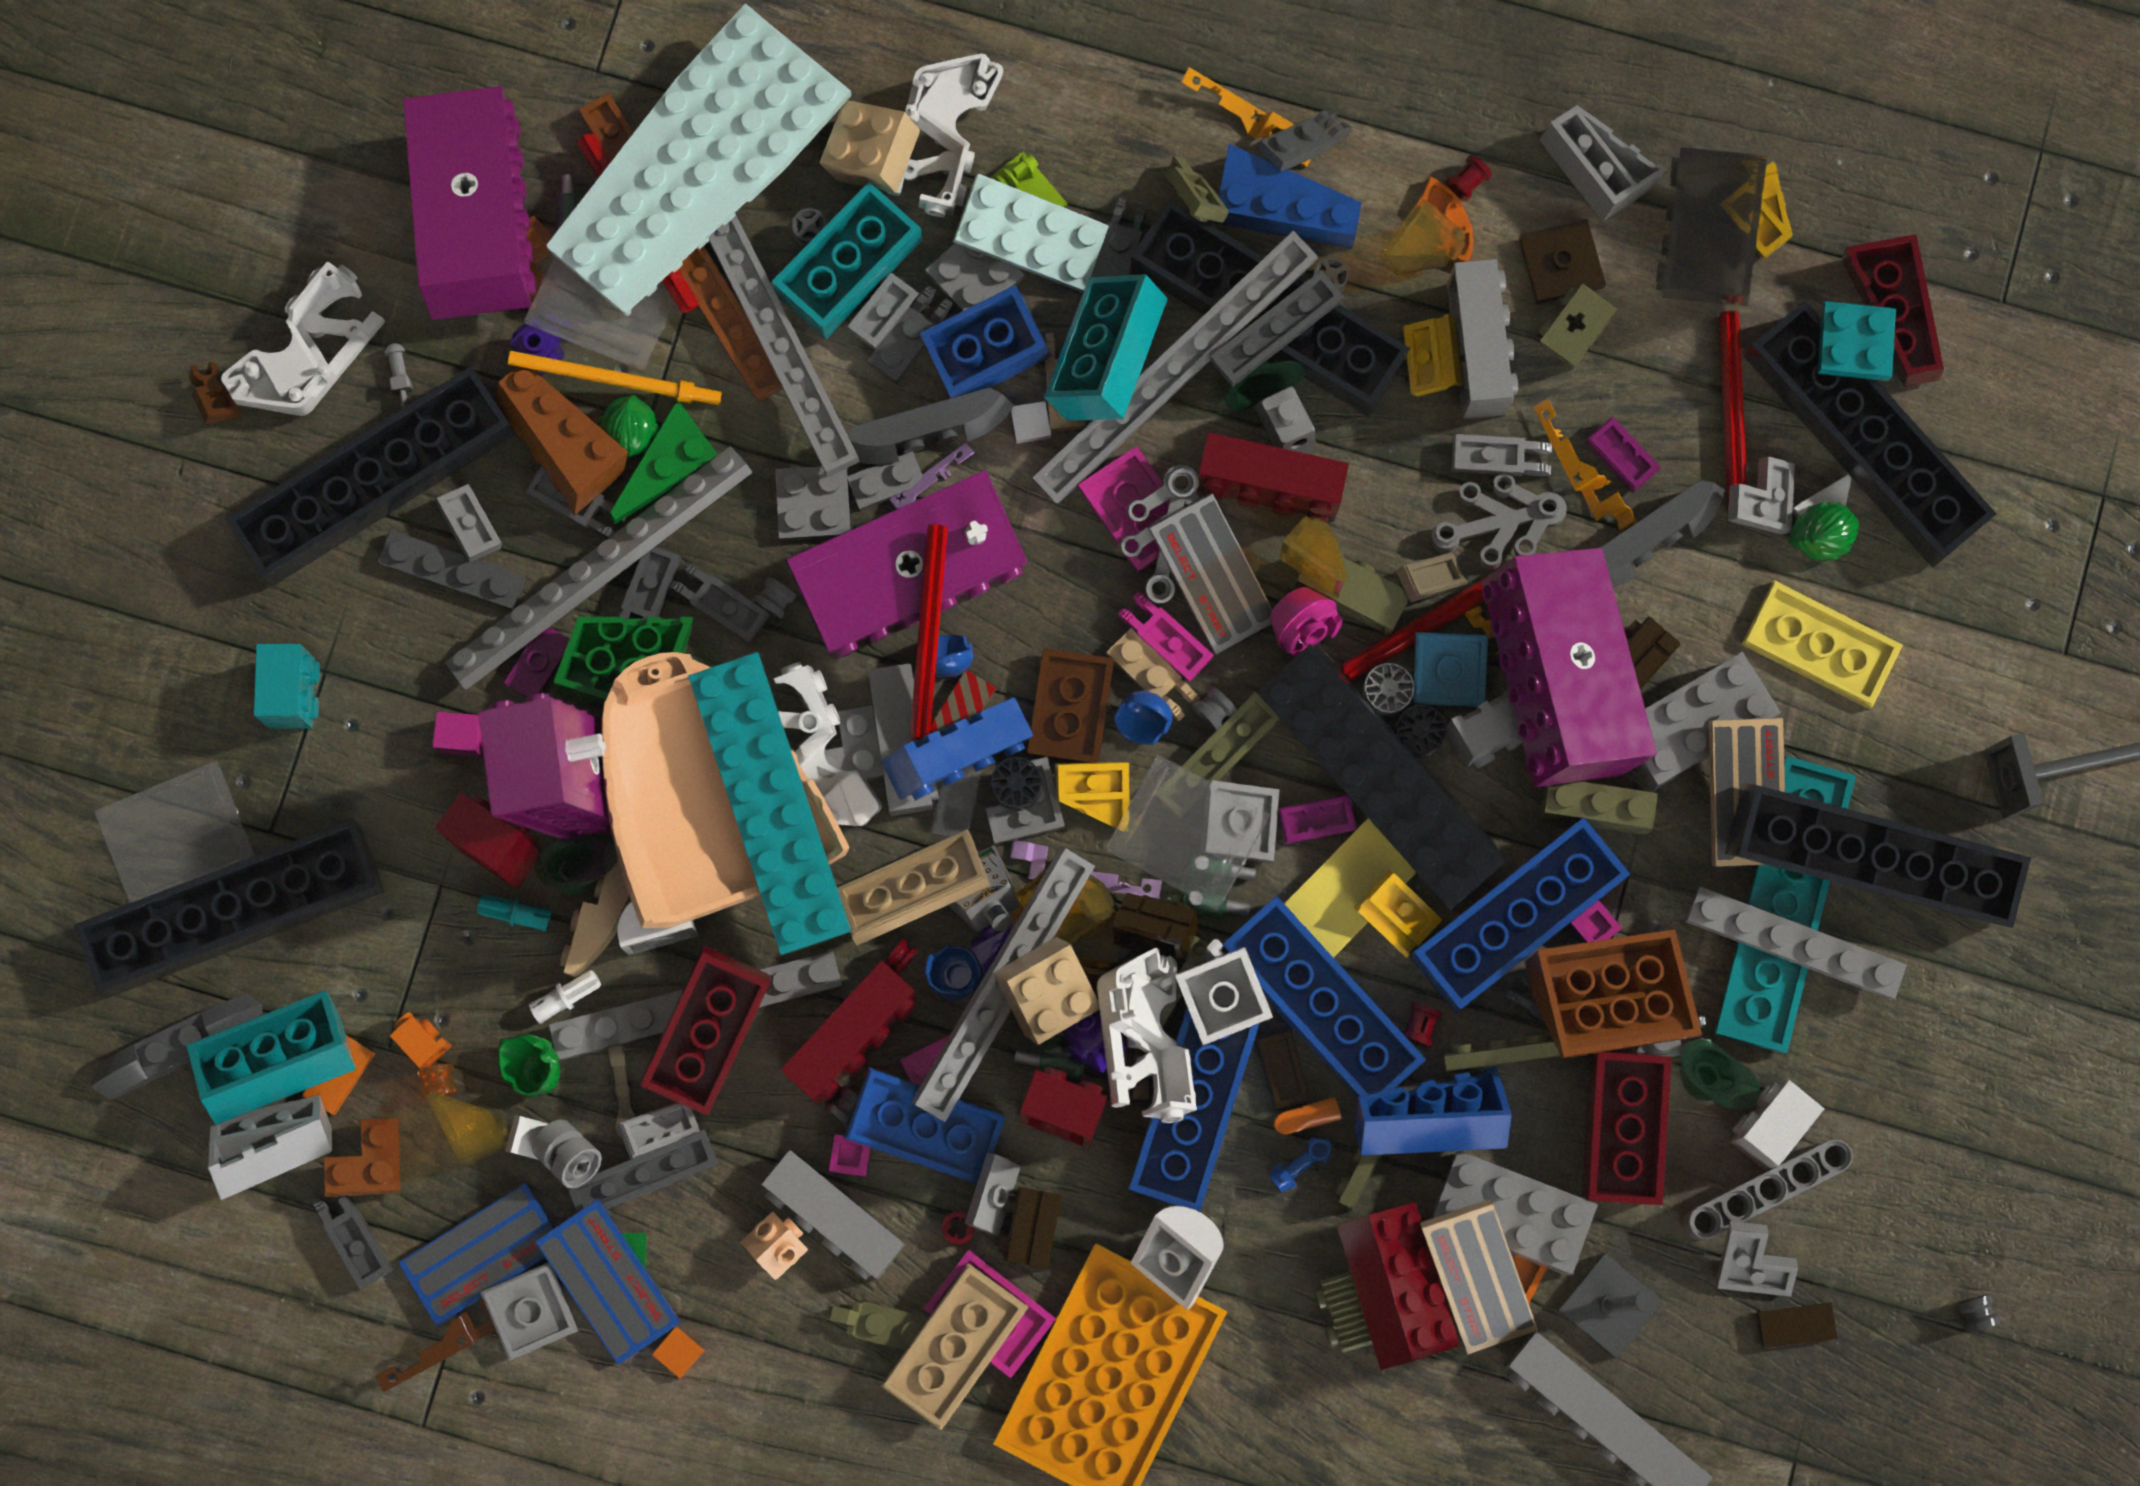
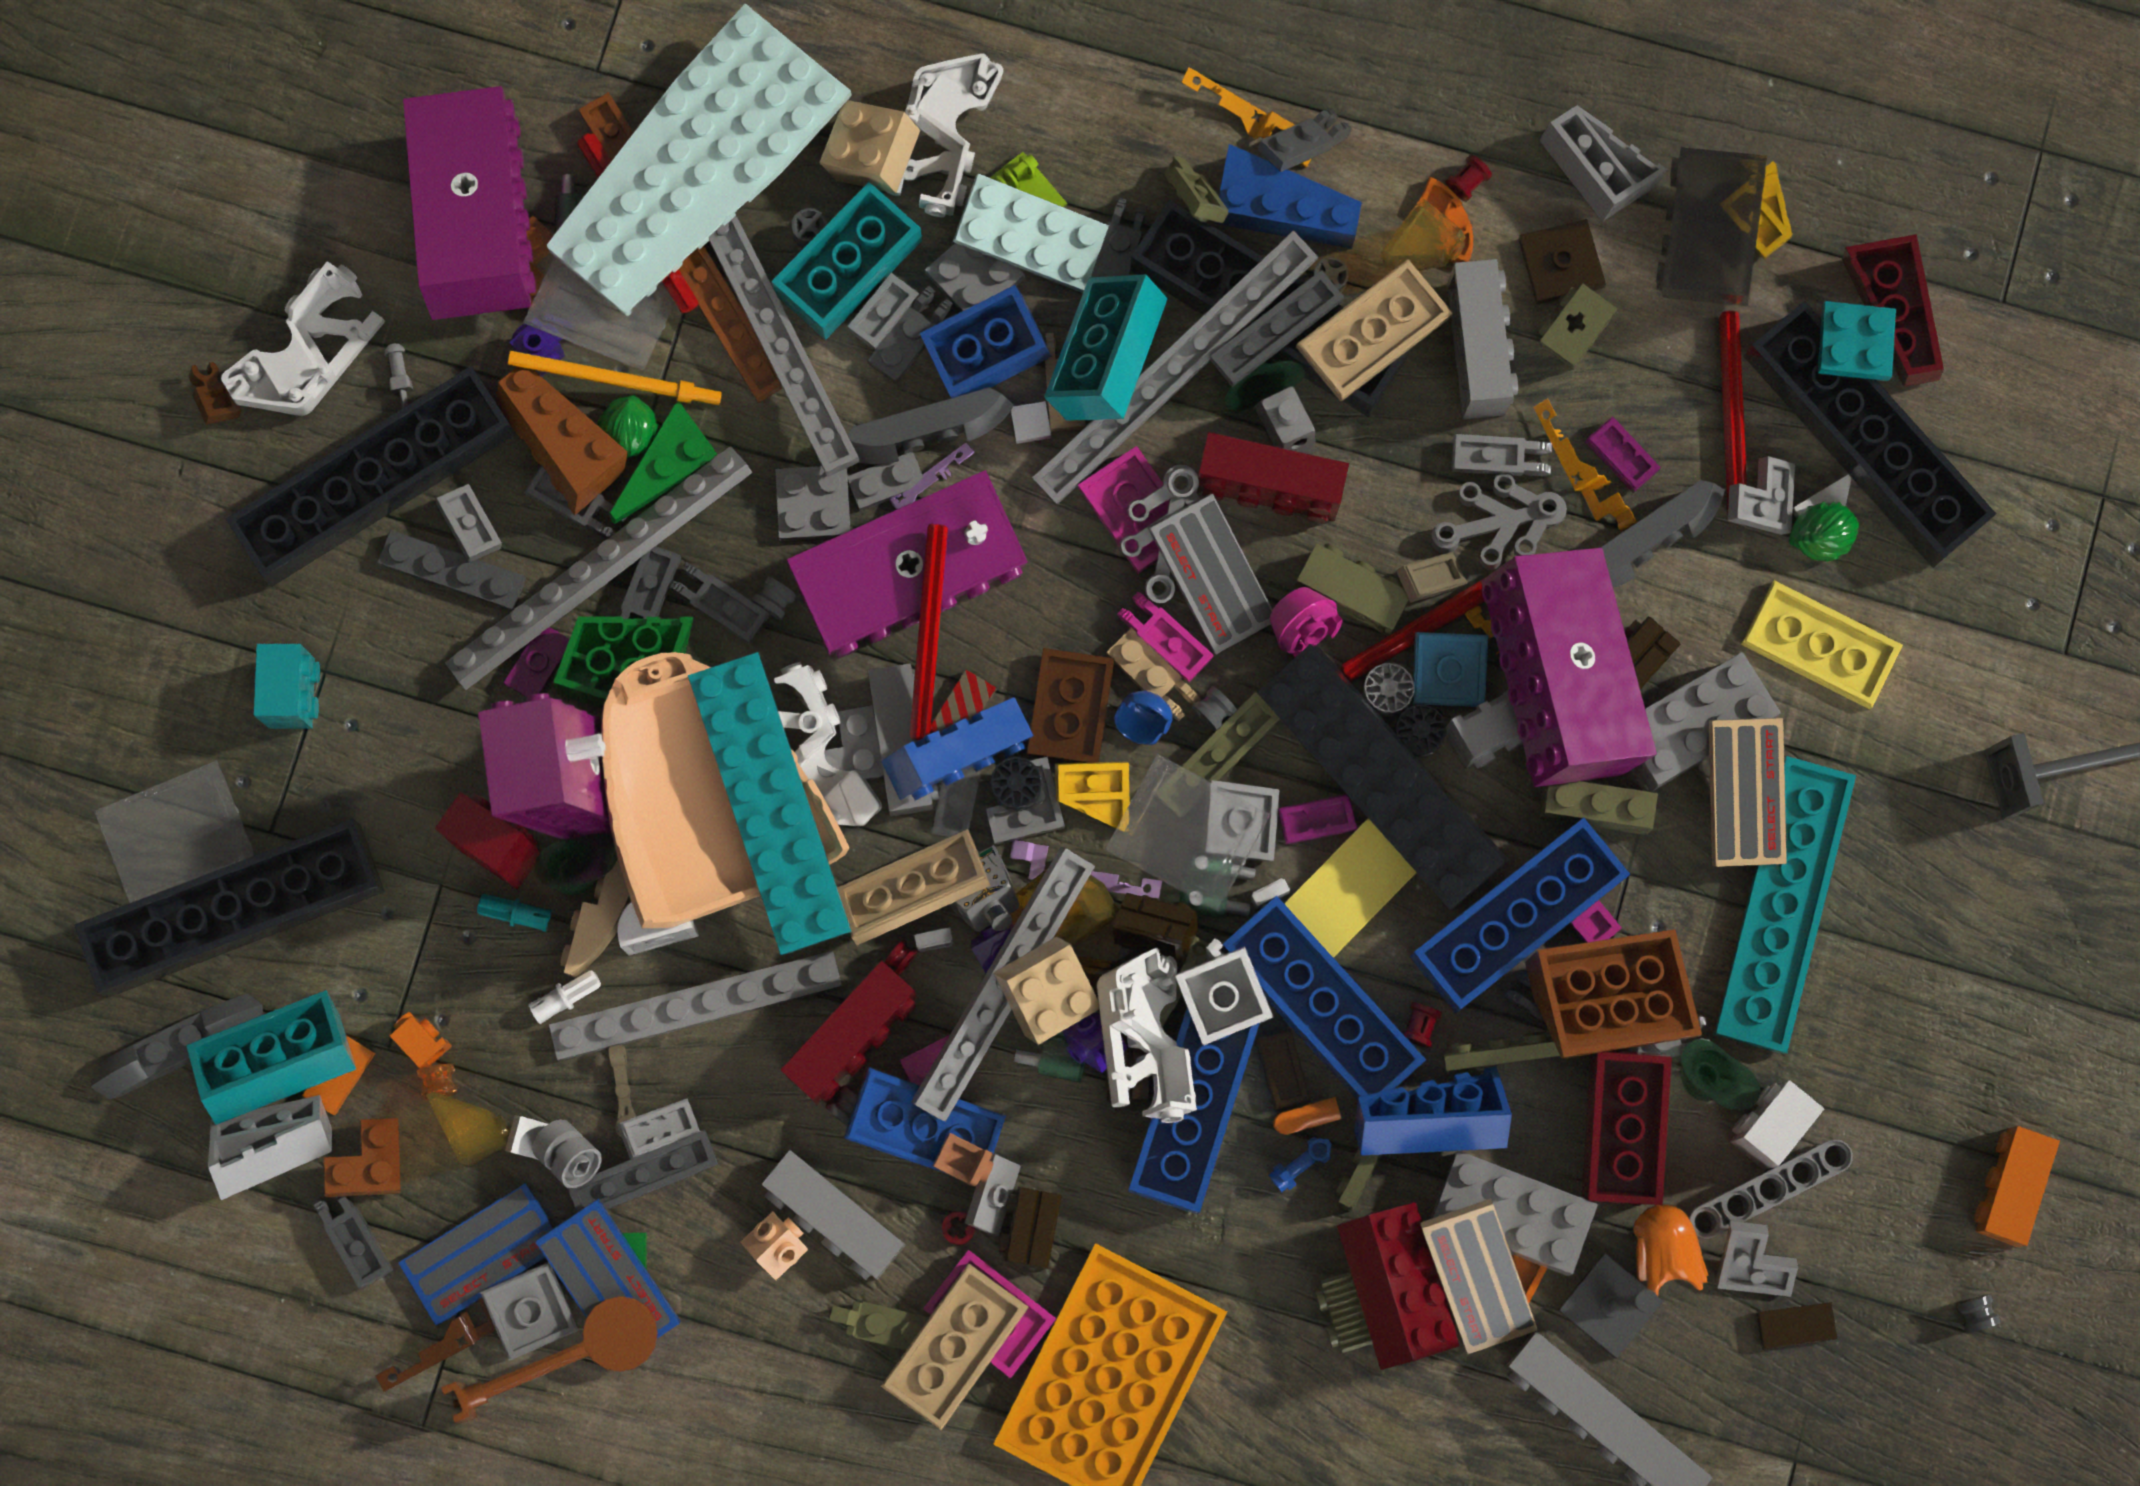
dark pink brick [433,712,483,757] -> none
green hair [498,1033,561,1098] -> none
dark red brick [640,945,771,1116] -> none
orange tile [652,1326,705,1379] -> none
dark pink plate [829,1134,870,1177] -> none
blue hair [924,945,983,1001] -> none
blue hair [935,635,974,679] -> none
dark red brick [1020,1067,1107,1149] -> none
white brick [1131,1206,1223,1310] -> none
clear yellow slope [1279,516,1348,599] -> none
yellow plate [1354,870,1442,958] -> none
yellow plate [1403,314,1463,397] -> none
light grey plate [1685,887,1907,1000] -> none
black brick [1725,783,2031,928] -> none
none -> dark orange piece [441,1296,658,1423]
none -> light grey tile [914,928,953,953]
none -> nougat bracket [932,1133,994,1186]
none -> white tile [1251,878,1290,910]
none -> tan tile [1296,259,1453,401]
none -> orange hair [1633,1204,1709,1296]
none -> orange brick [1974,1126,2060,1247]

